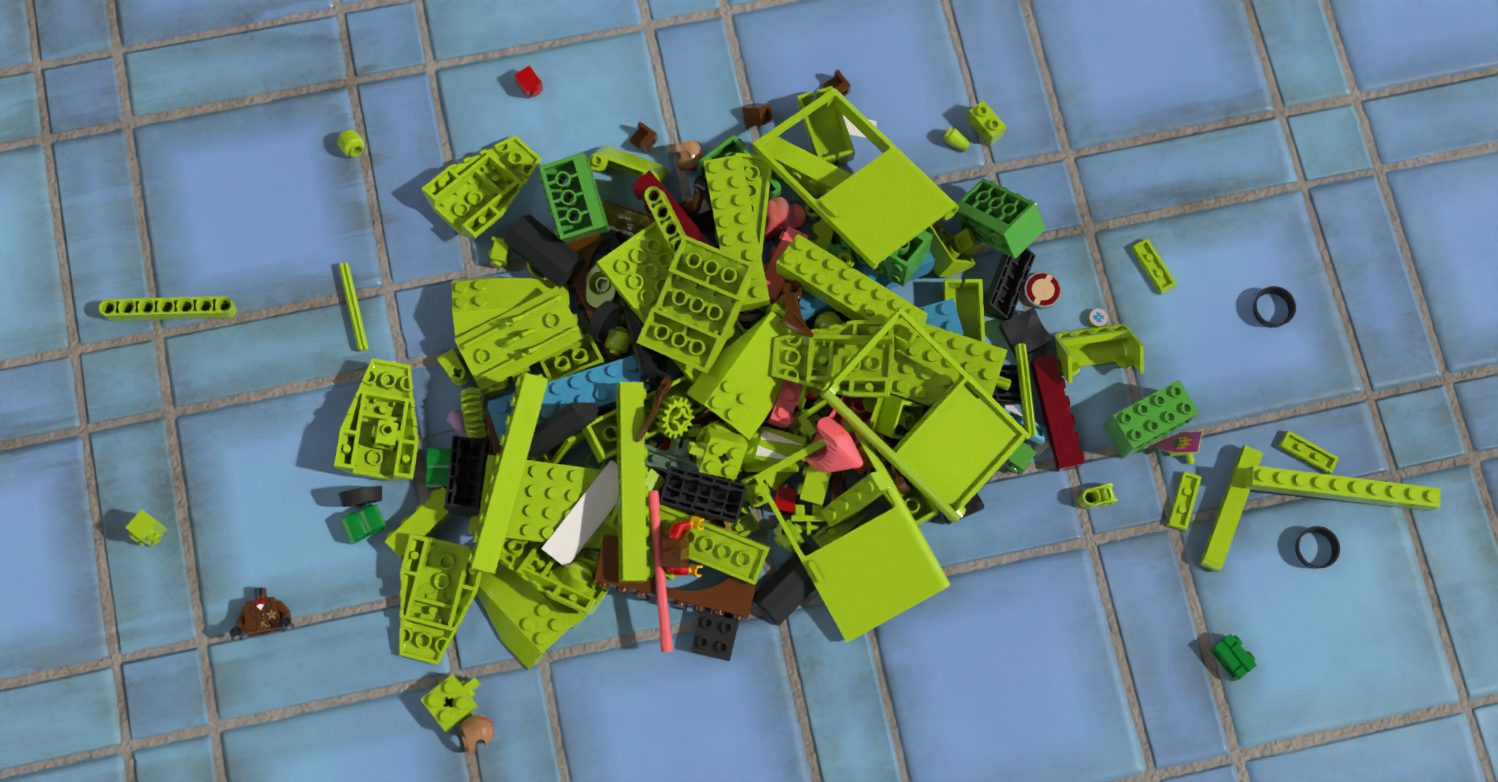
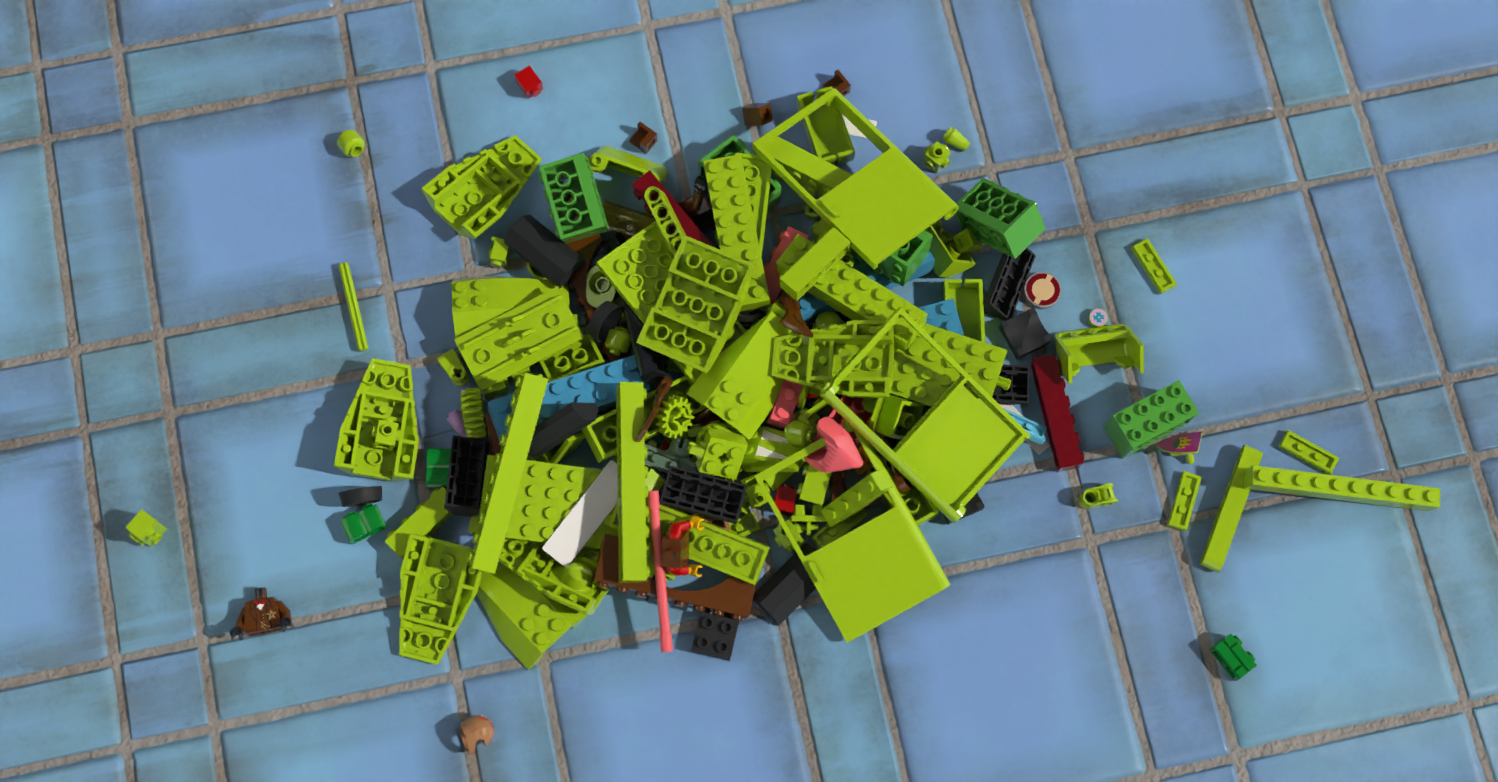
lime beam [99,296,237,321] -> none
lime hinge [420,674,481,733] -> none
tile [586,453,606,470] -> none
medium nougat helmet [668,140,704,172] -> none
coral animal [764,196,807,241] -> none
lime brick [966,100,1007,146] -> none
bright green brick [1005,443,1037,474] -> none
lime axle [1015,343,1036,437] -> none
black tyre [1253,286,1296,328] -> none
black tyre [1295,526,1340,569] -> none
none -> lime brick [780,227,851,301]
none -> lime head [784,420,815,447]
none -> lime brick [923,141,951,174]

